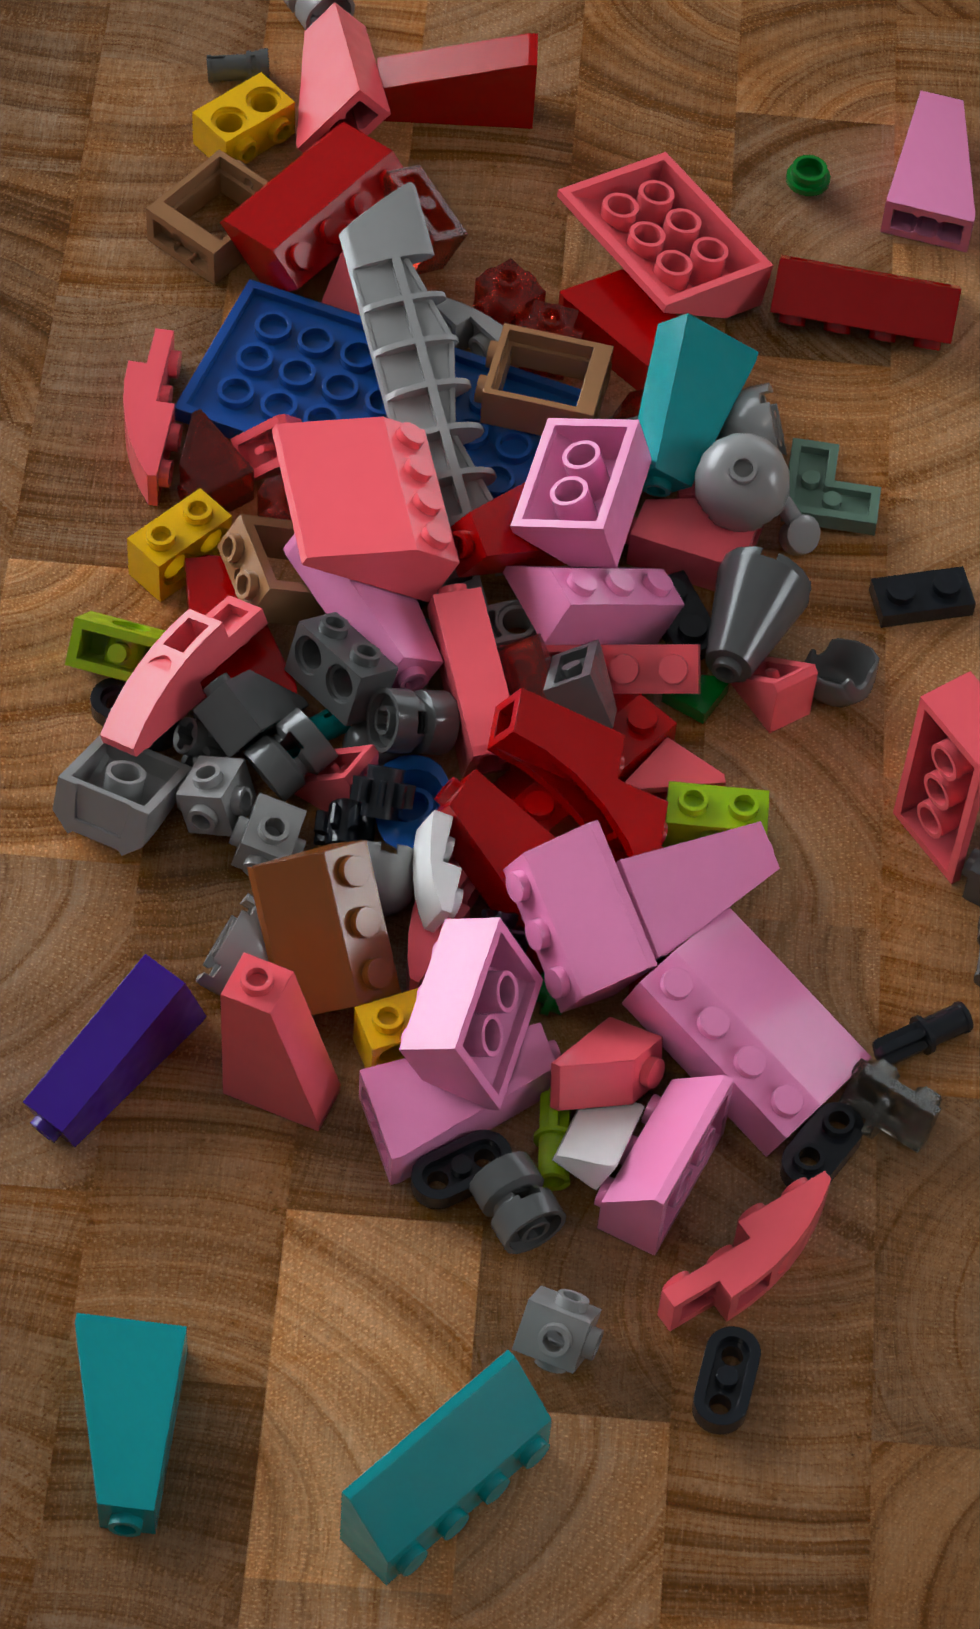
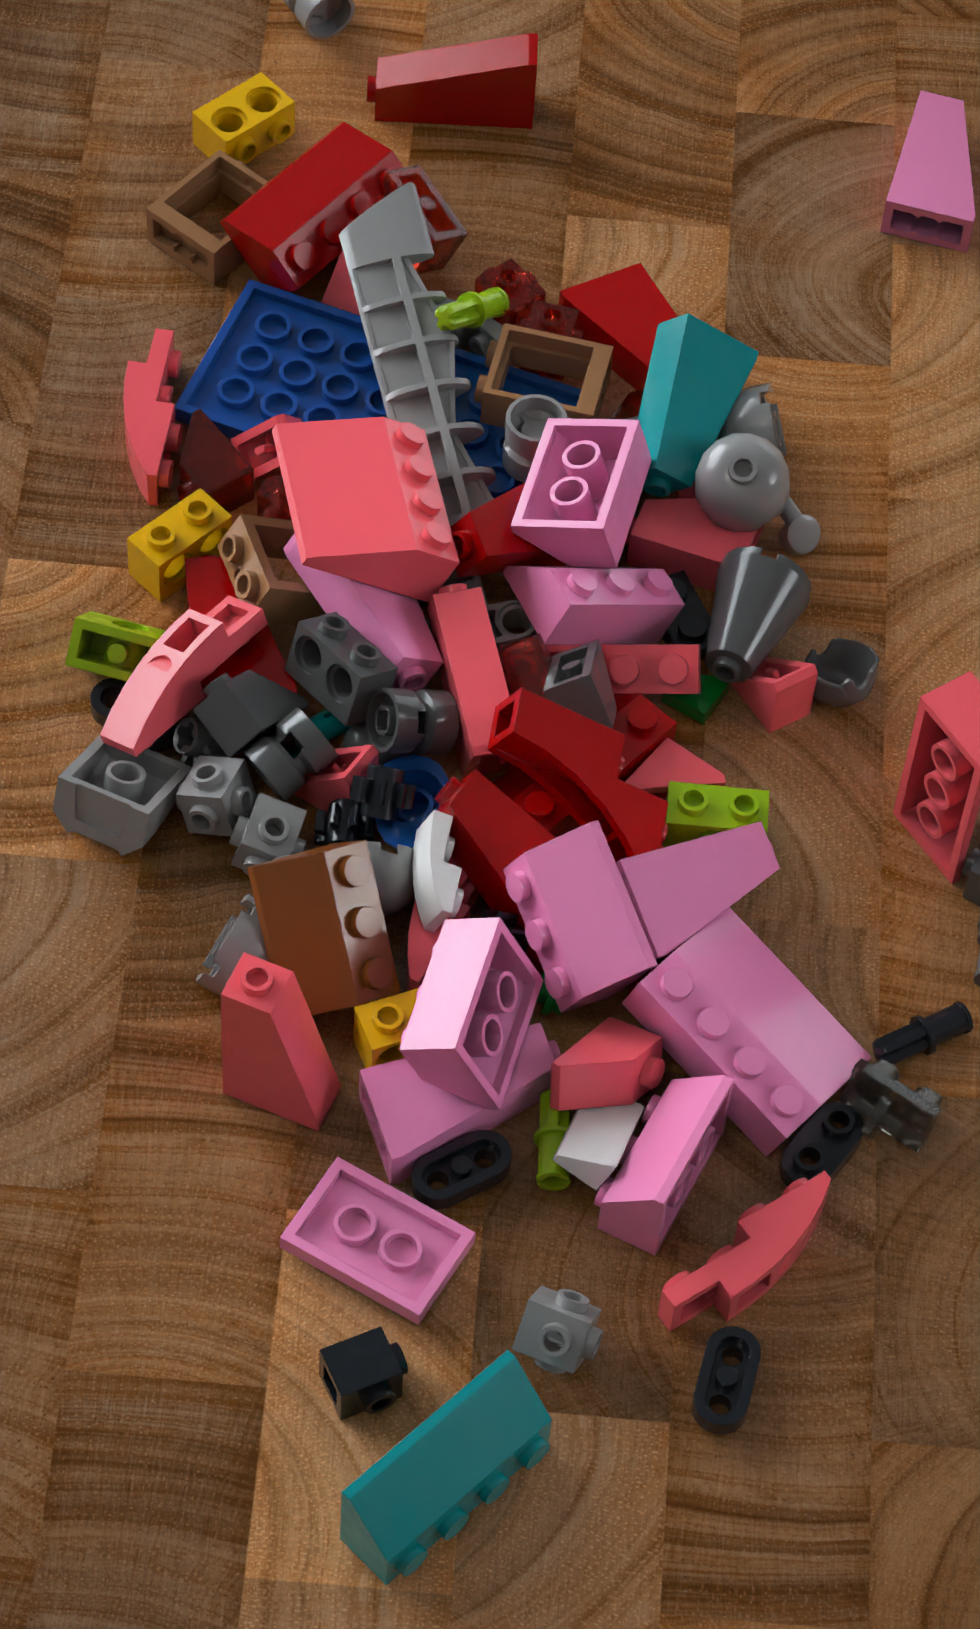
dark purple slope [23,954,207,1147] -> none
teal slope [75,1313,188,1537] -> none
dark grey pin [207,48,270,83] -> none
coral slope [296,2,391,153] -> none
dark grey wheel [469,1151,566,1254] -> none
coral slope [557,152,773,319] -> none
red slope [770,255,962,351] -> none
sand green plate [781,438,882,535] -> none
green plate [786,155,831,196] -> none
black plate [869,566,976,628] -> none
none -> bright pink plate [280,1156,476,1325]
none -> black brick [319,1326,408,1421]
none -> lime axle [435,287,509,331]
none -> light grey wheel [502,394,567,483]

